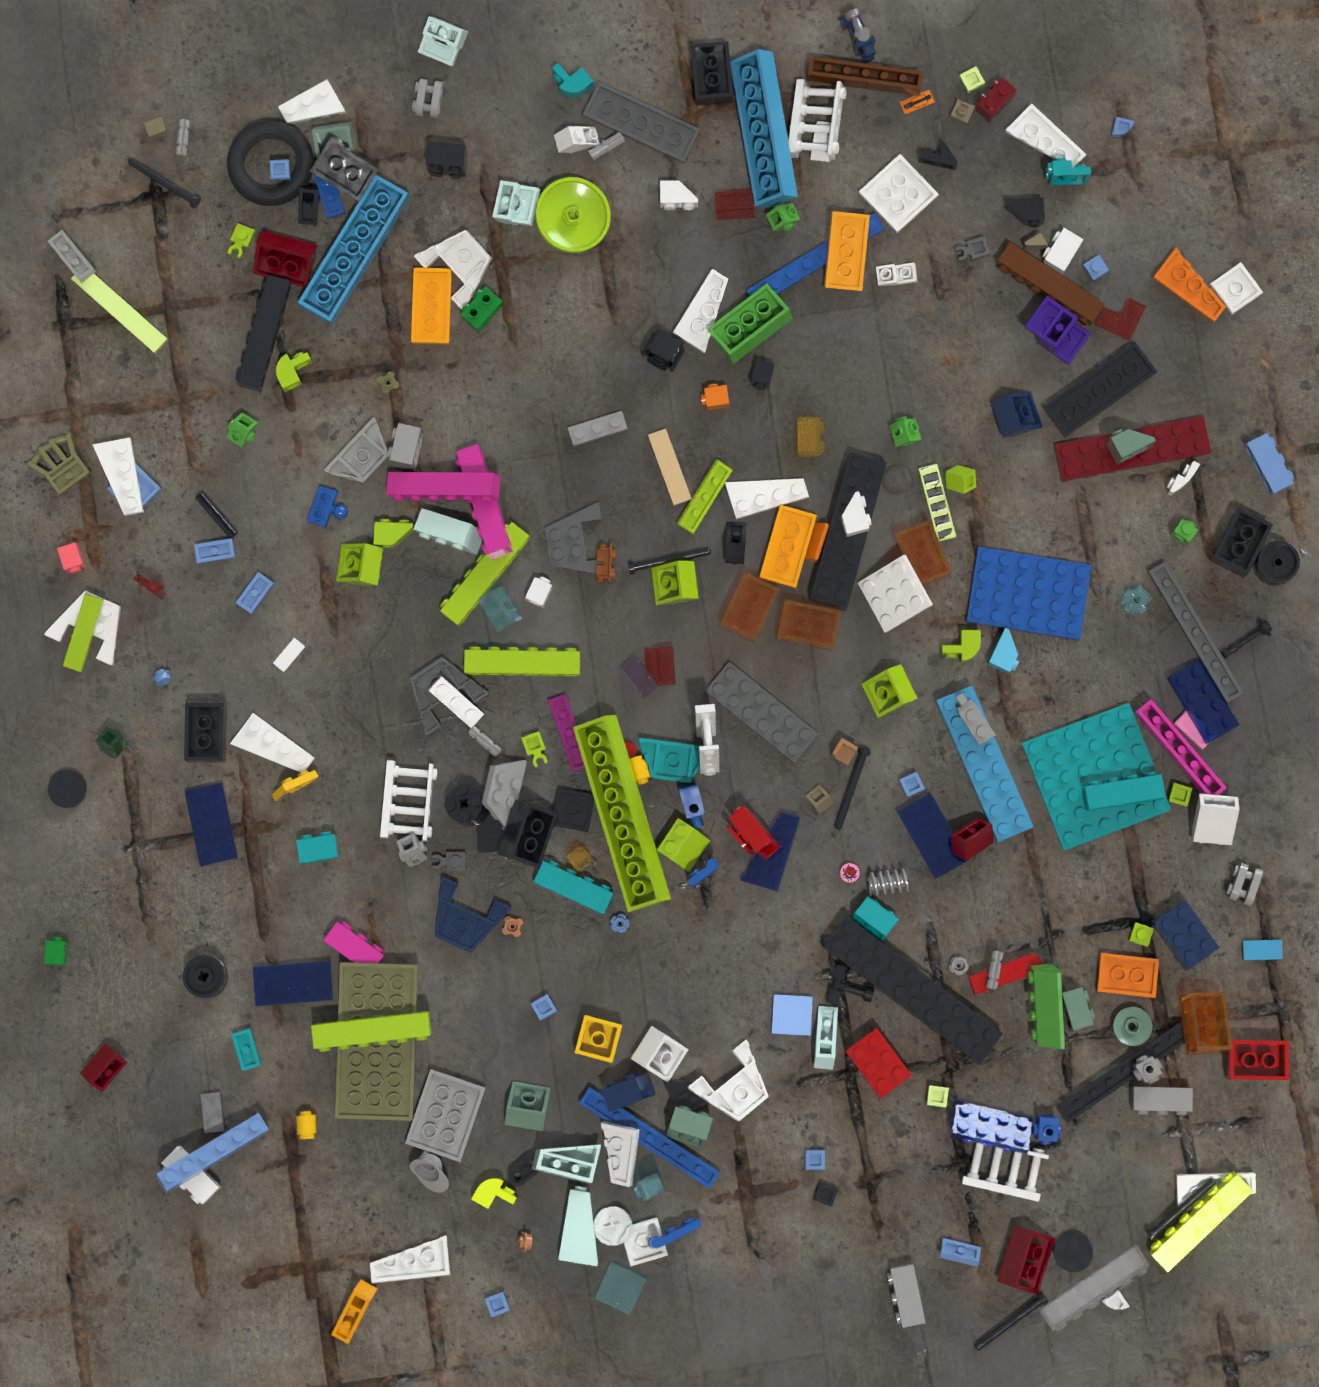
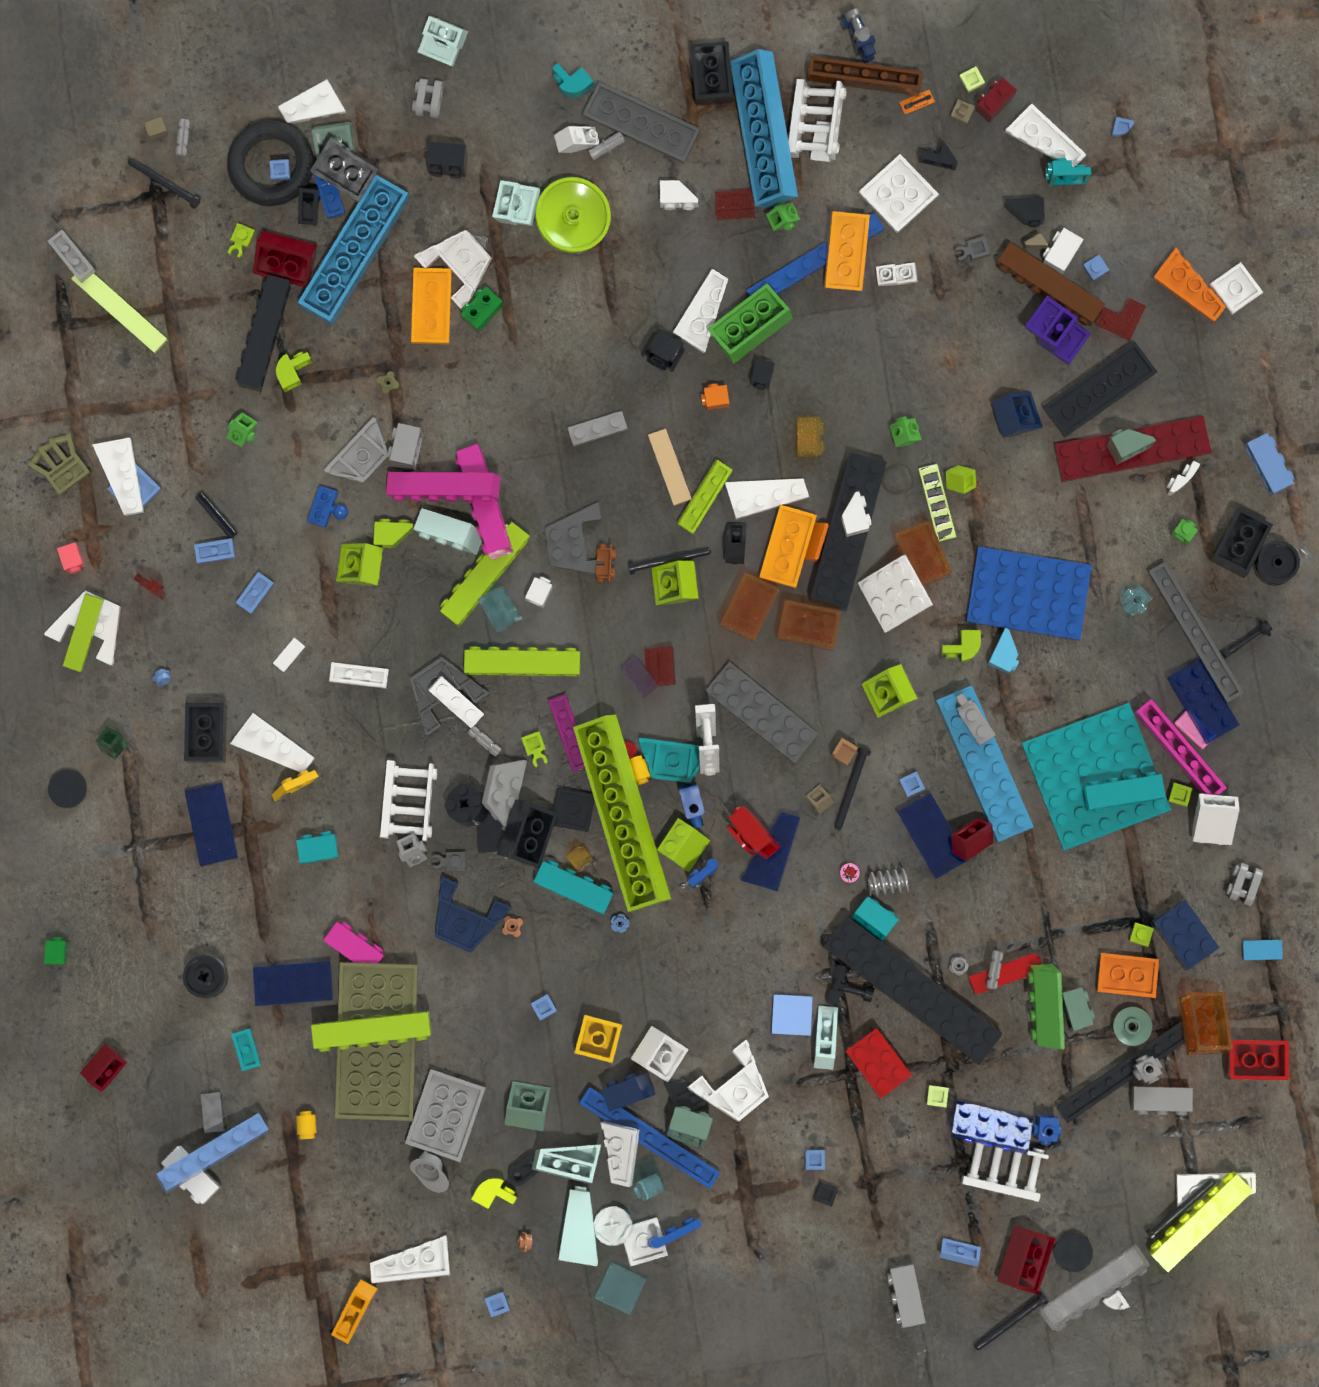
none -> white tile [329,662,389,689]

